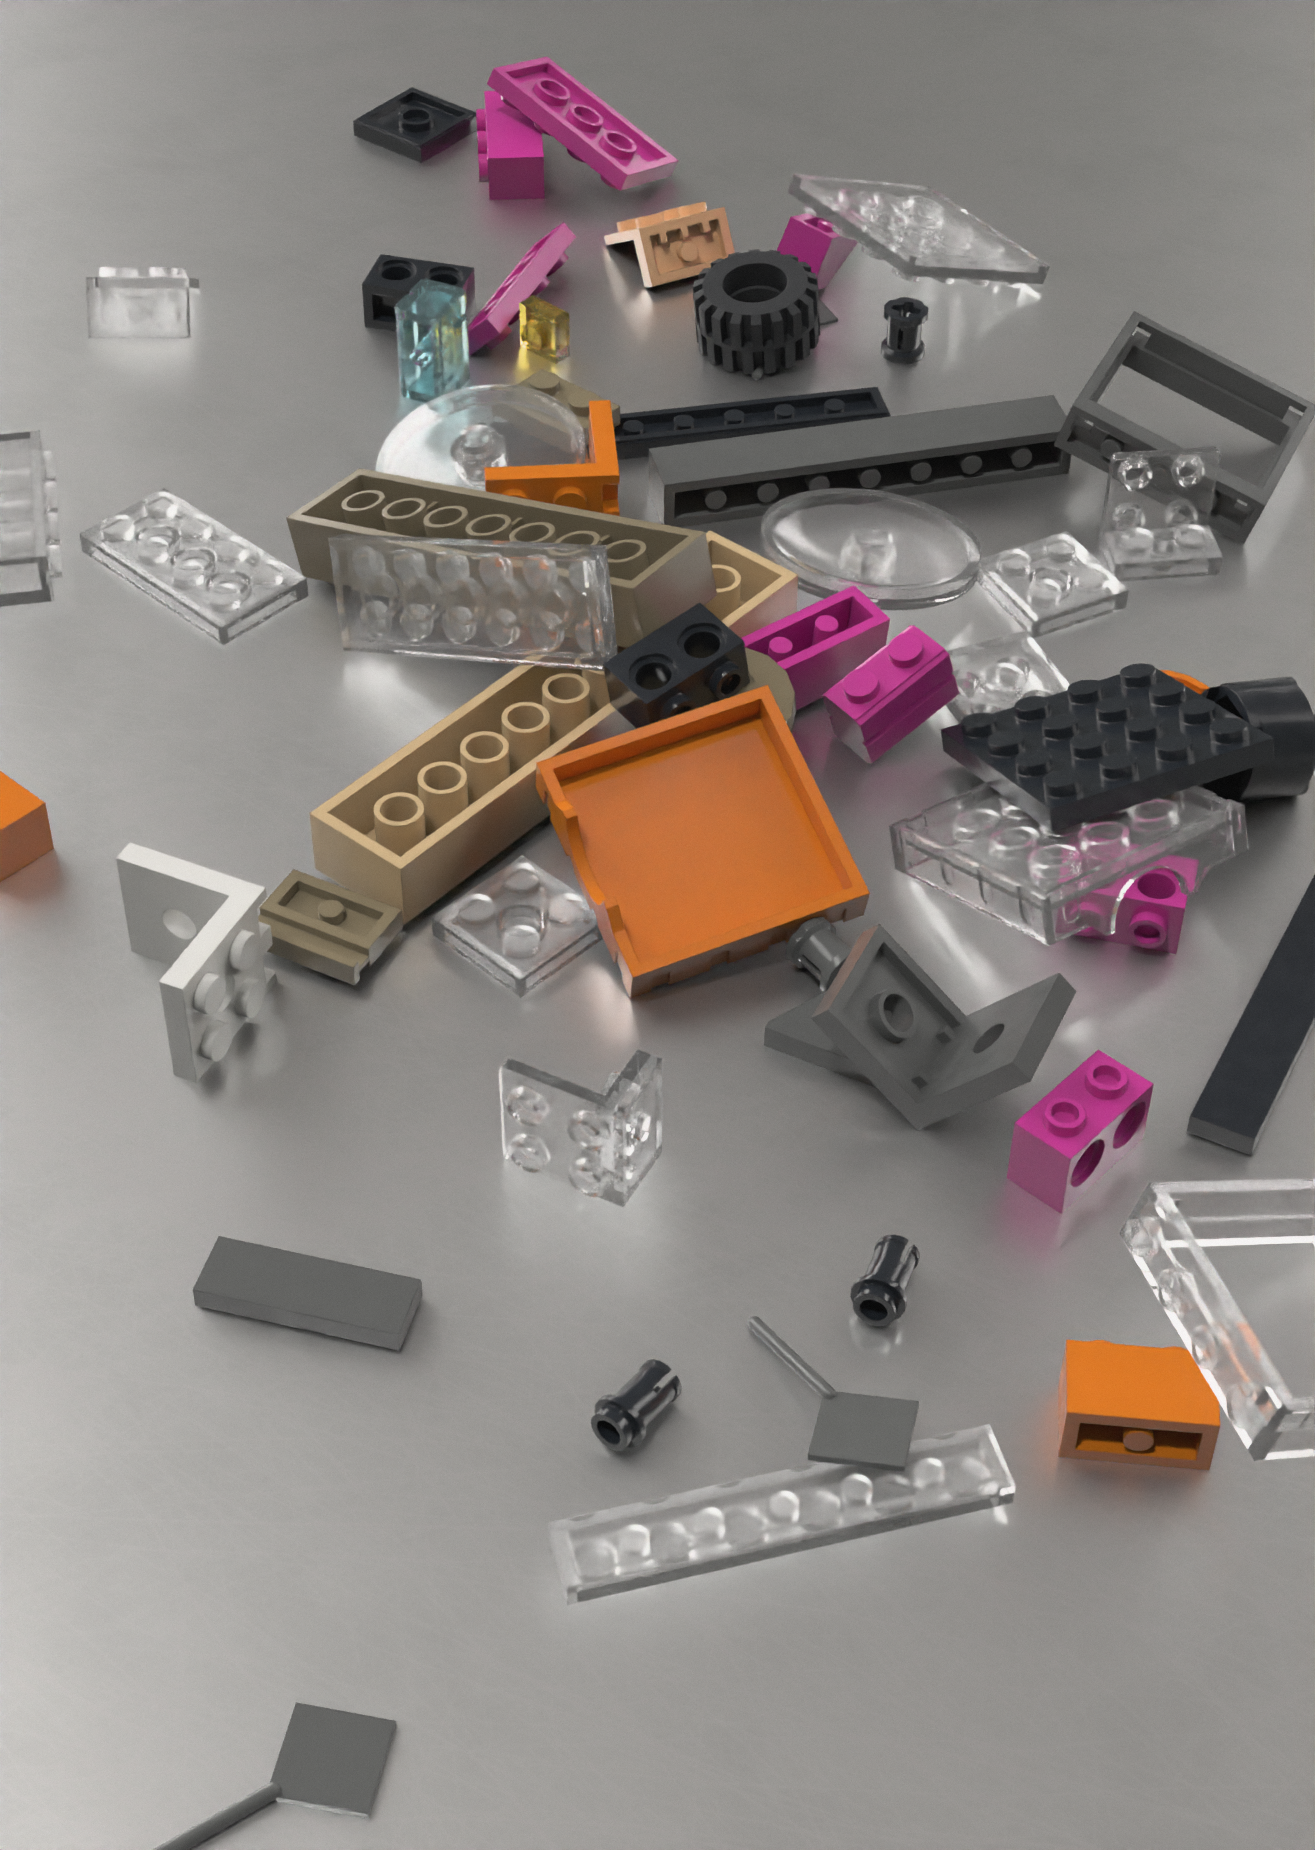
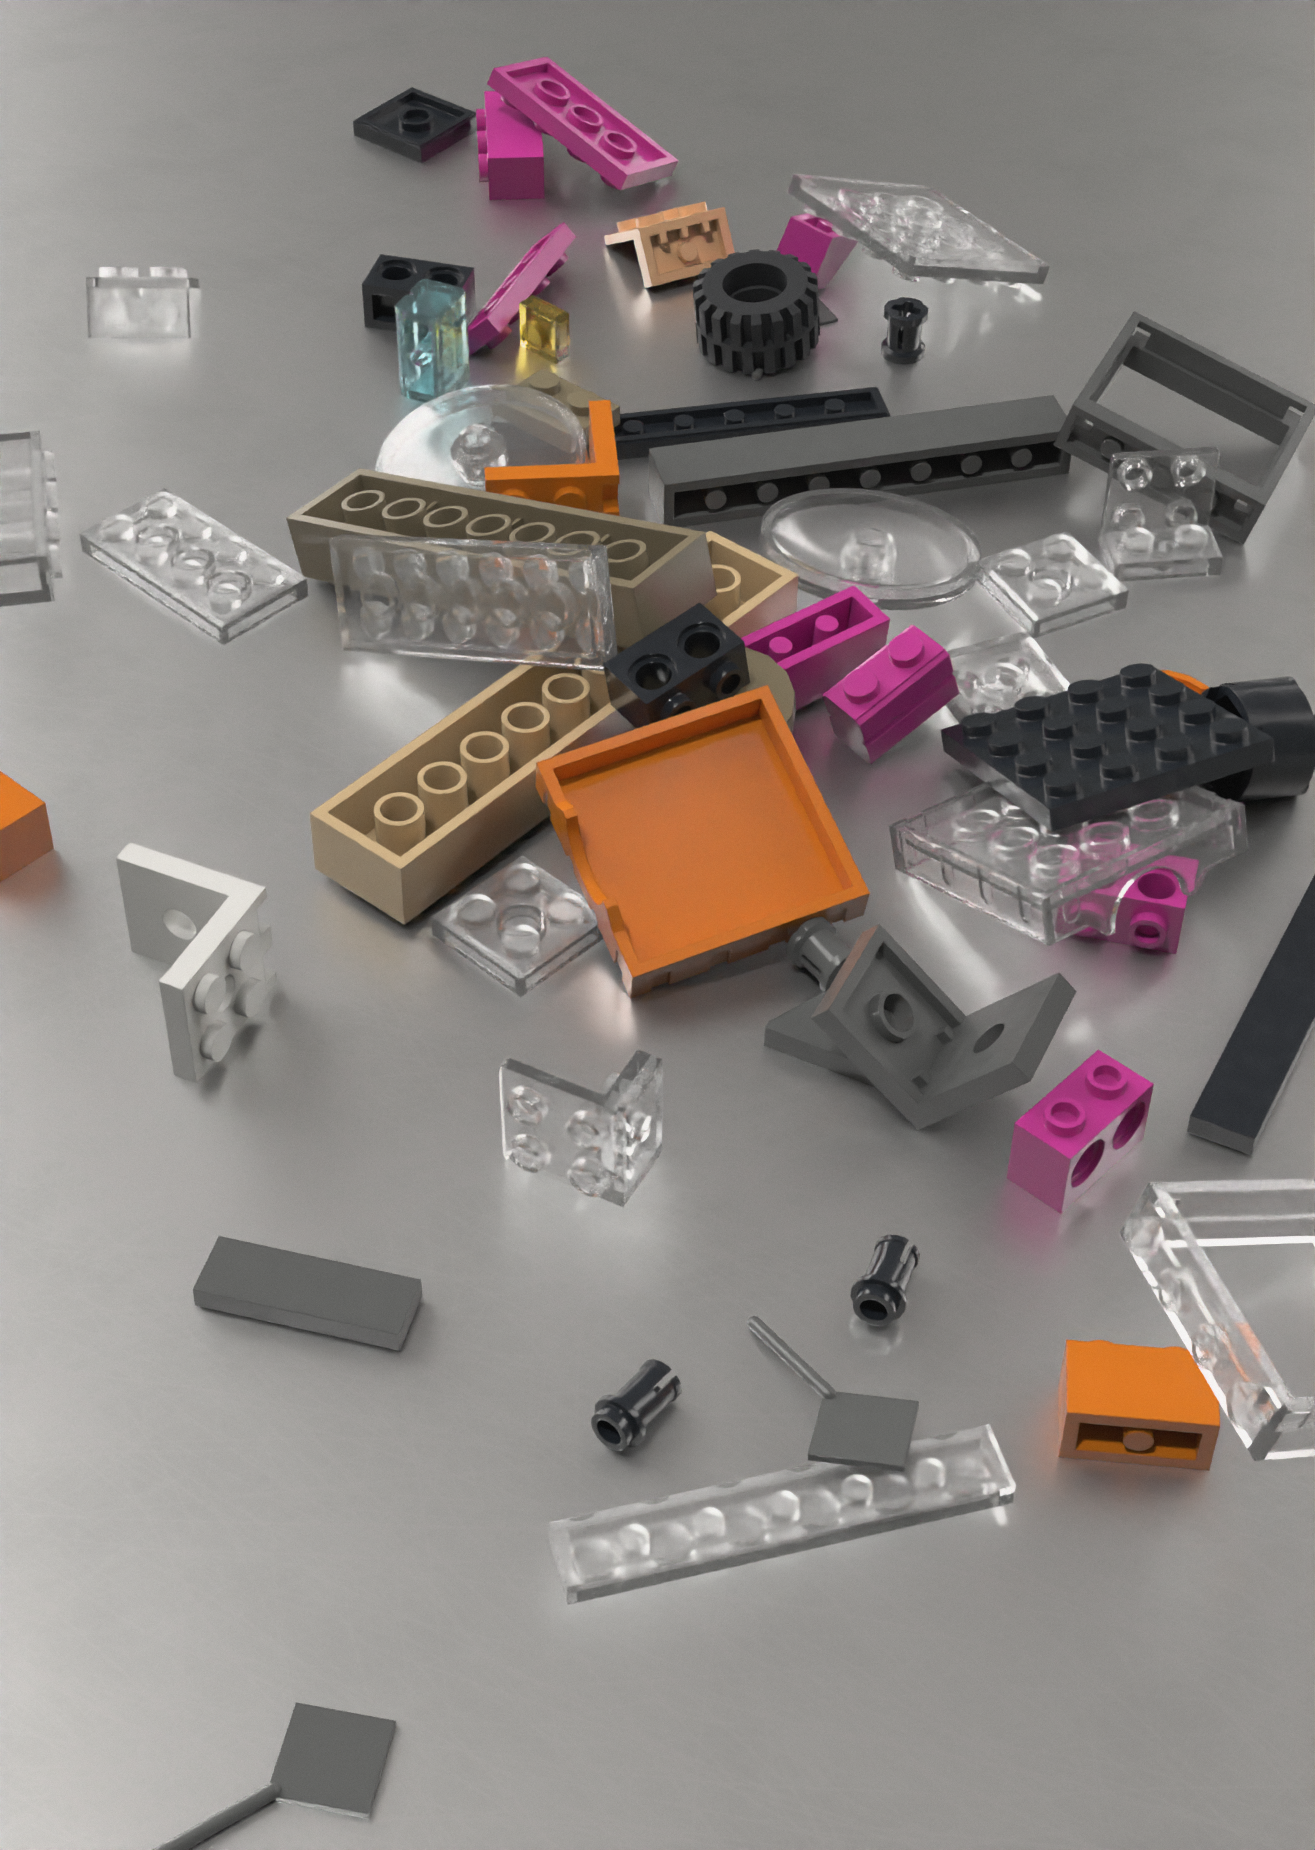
dark tan plate [258,869,403,986] -> none

